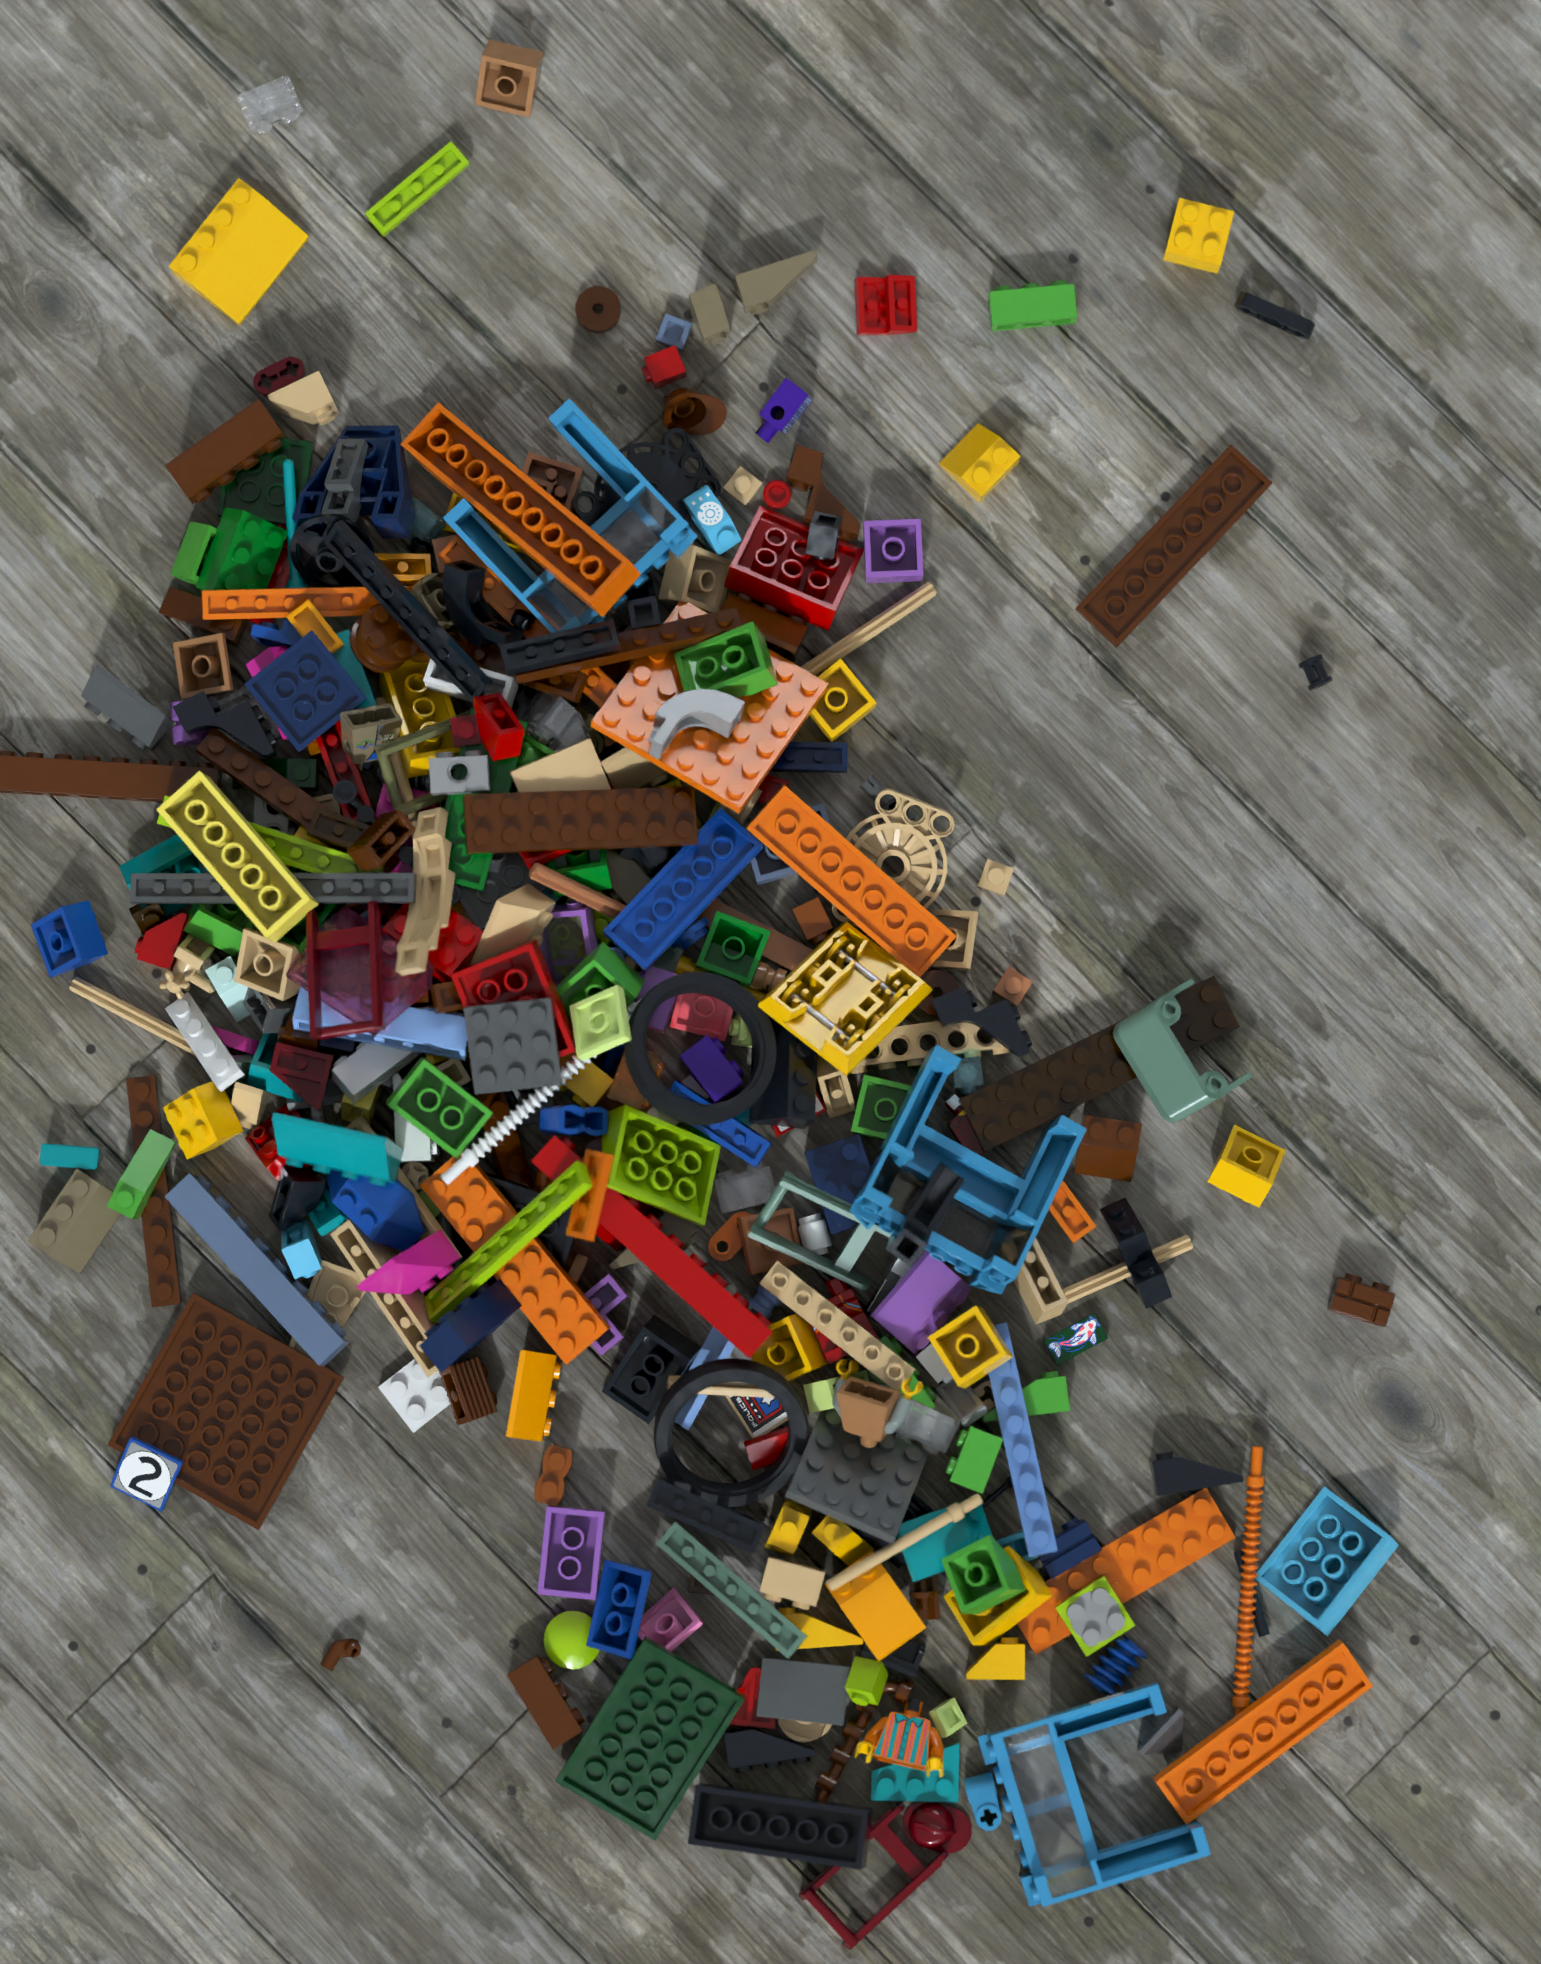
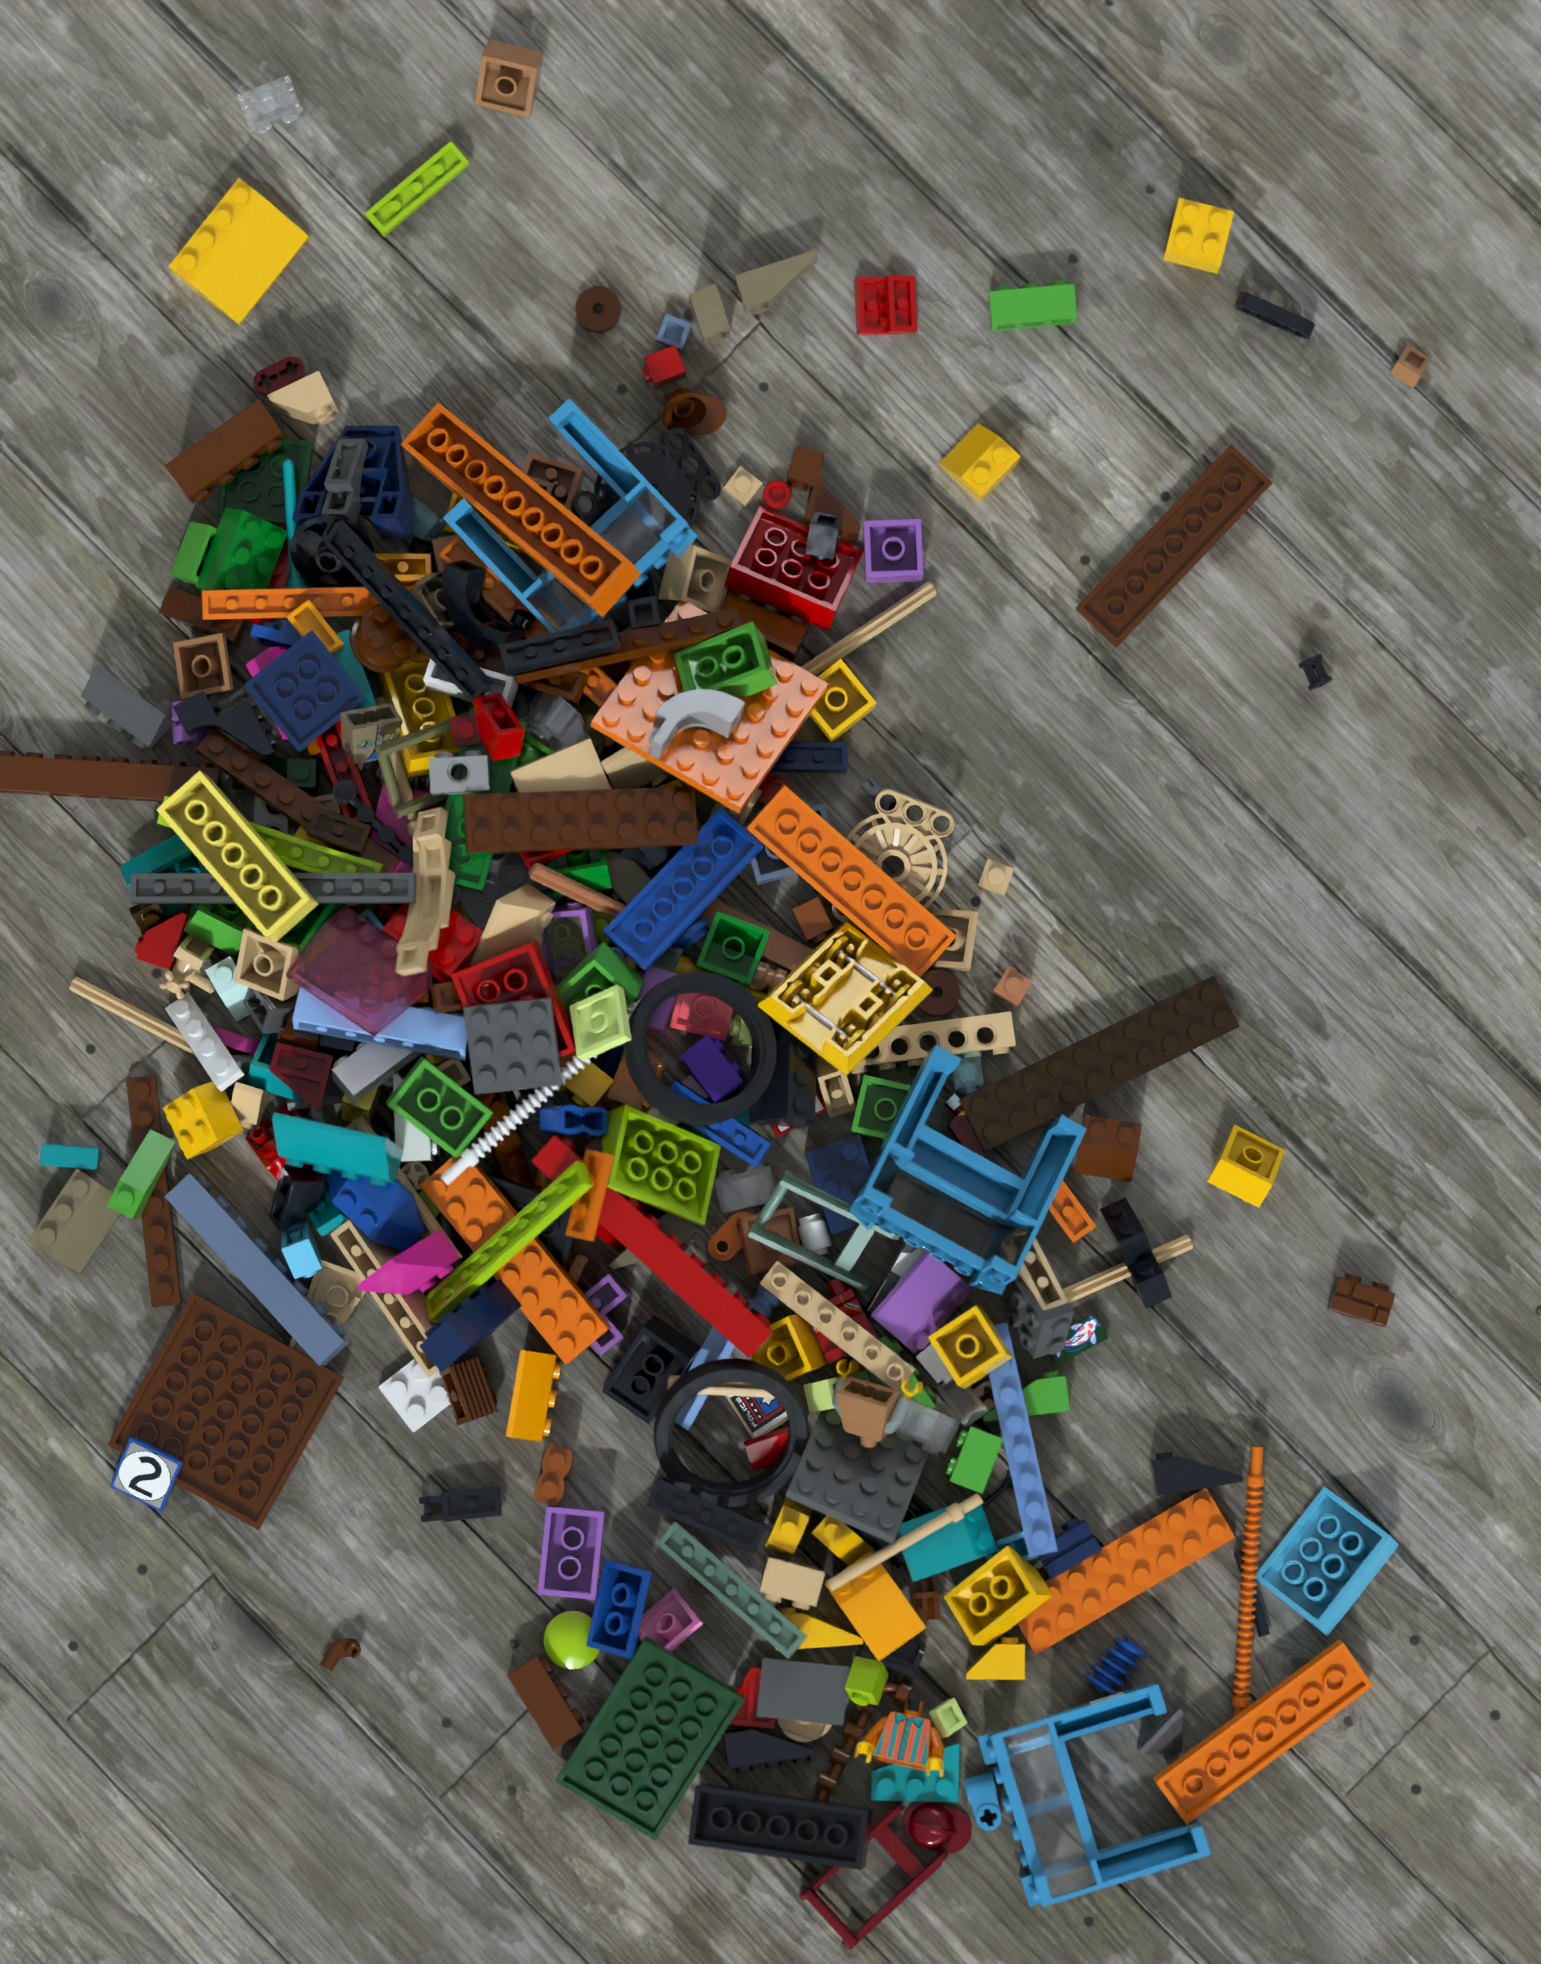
blue slope [31,900,108,978] -> none
dark red piece [306,900,386,1040] -> none
reddish brown brick [347,810,415,872] -> none
medium azure slope [683,485,742,556] -> none
dark purple torso [755,378,813,443] -> none
black arch [887,1162,965,1267] -> none
black arch [931,986,1032,1057] -> none
bright green slope [941,1535,1026,1614] -> none
light grey piece [1054,1575,1136,1657] -> none
sand green windscreen [1113,978,1253,1123] -> none
none -> black hinge [419,1486,502,1522]
none -> dark grey bracket [1006,1280,1074,1359]
none -> medium nougat slope [1390,344,1431,388]

